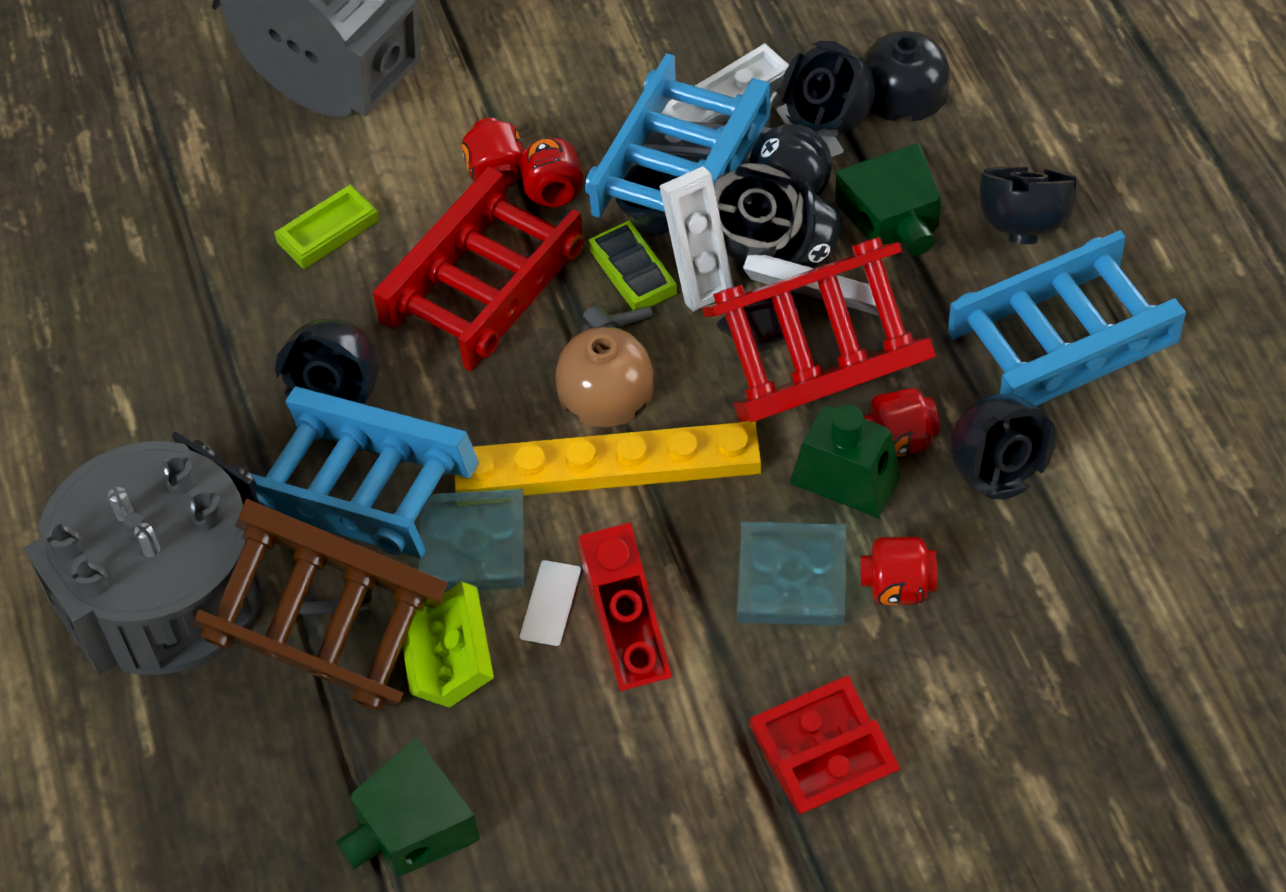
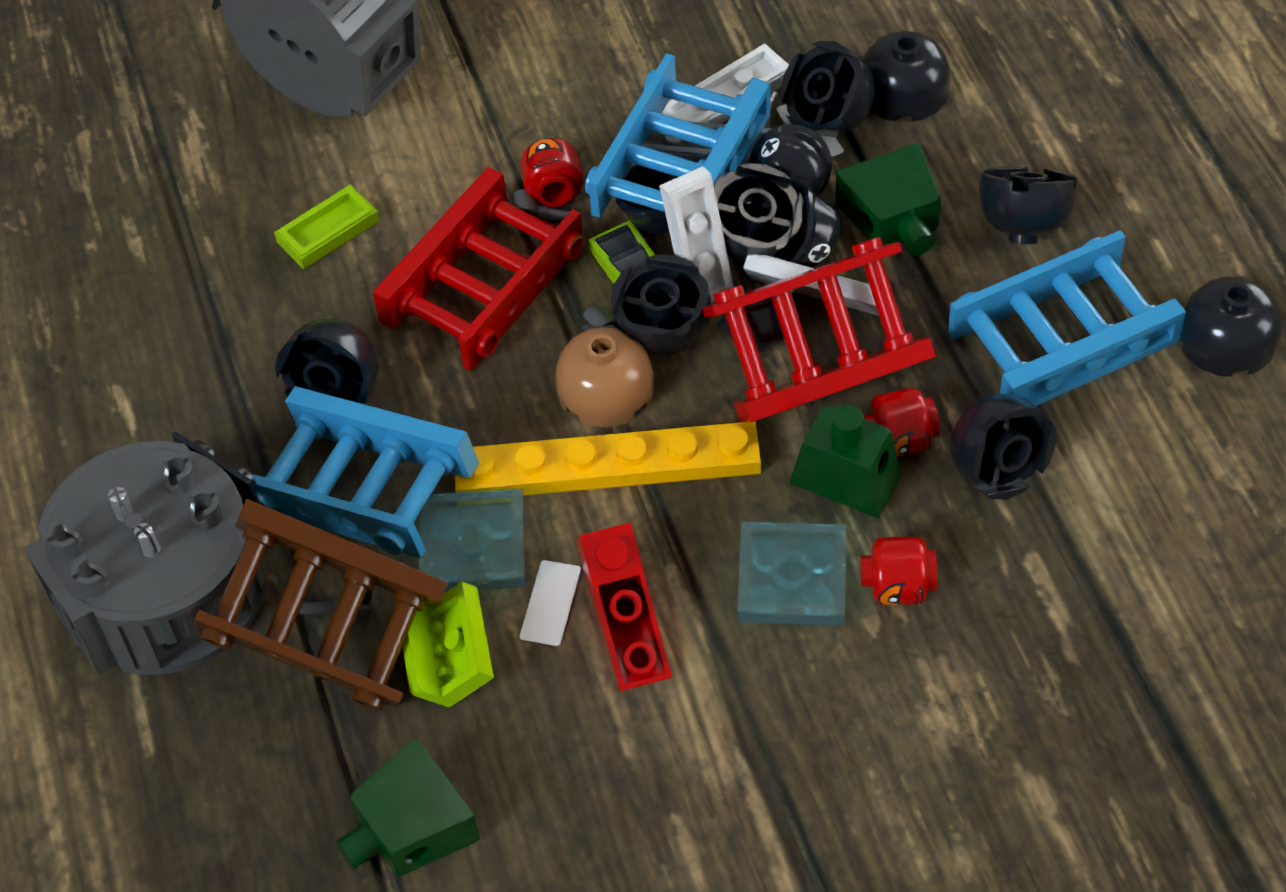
red head [461,118,525,188] -> none
red slope [748,675,900,816] -> none
none -> dark grey hand [513,189,570,221]
none -> black cylinder [611,255,711,355]
none -> black cylinder [1180,276,1281,377]

